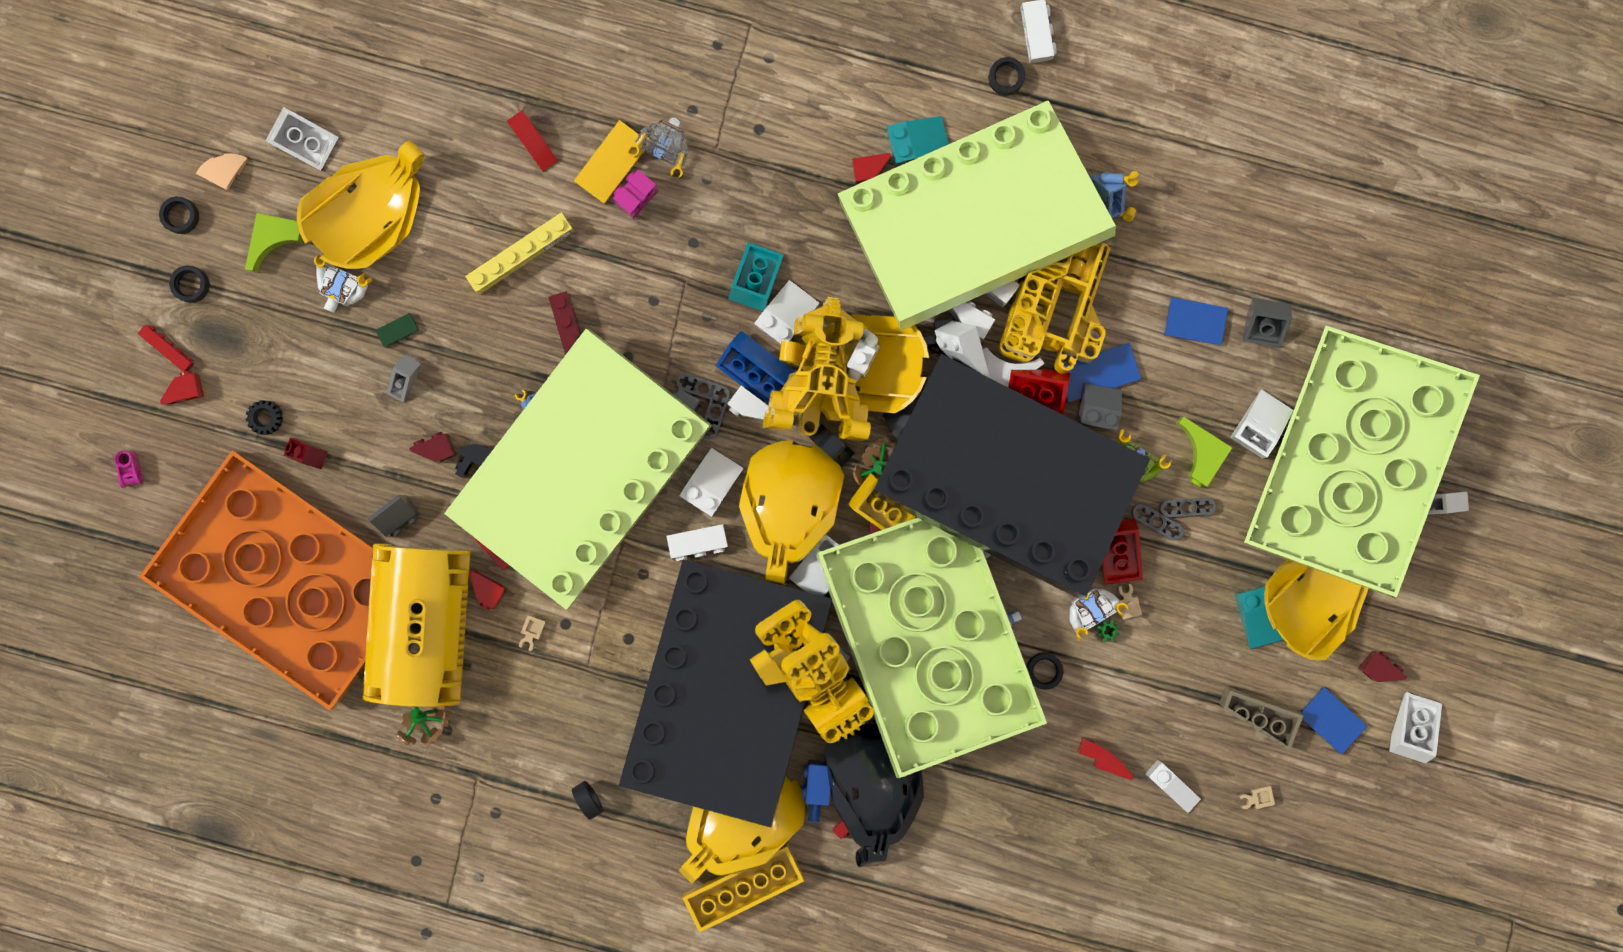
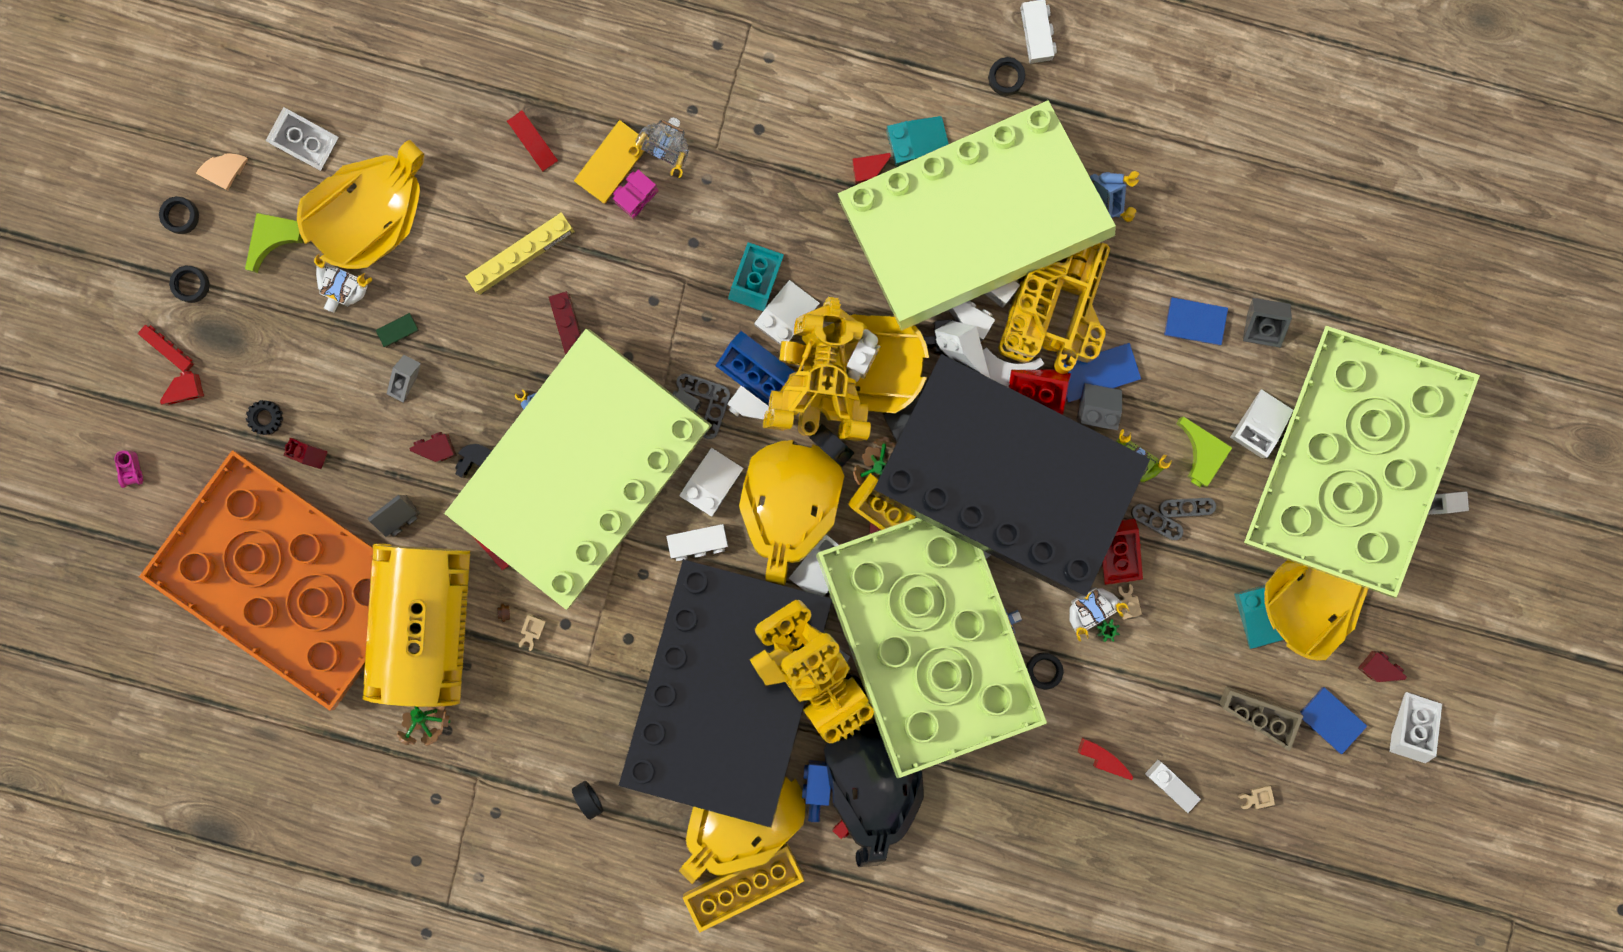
red slope [469,570,508,610] -> none
none -> reddish brown plate [497,603,510,623]

